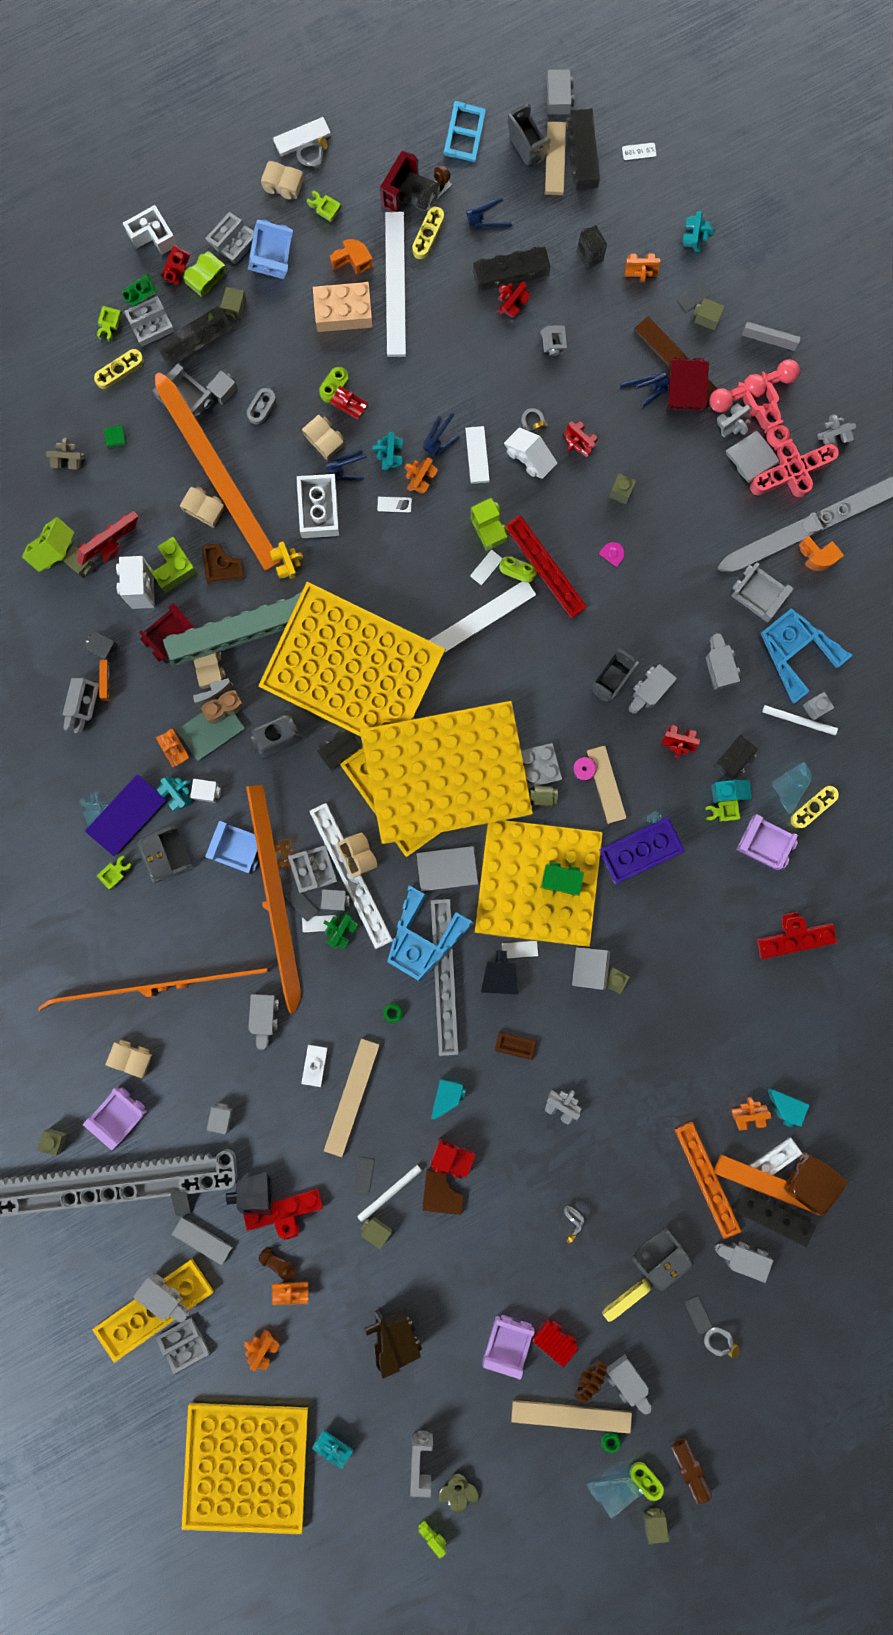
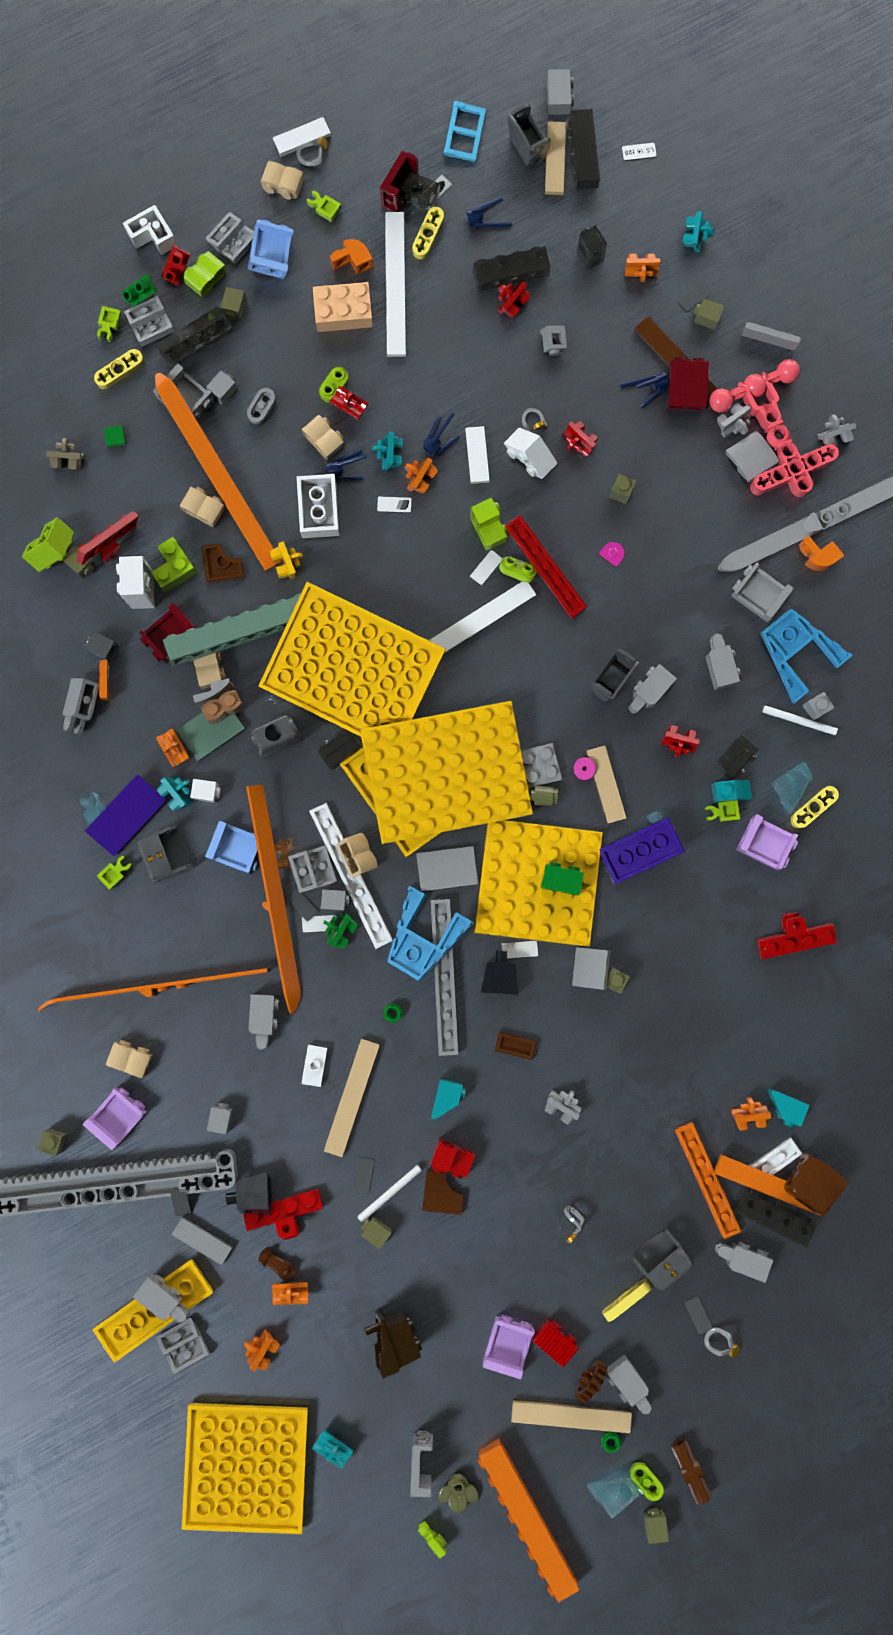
reddish brown plate [434,165,451,185] -> none
none -> orange brick [477,1438,579,1603]

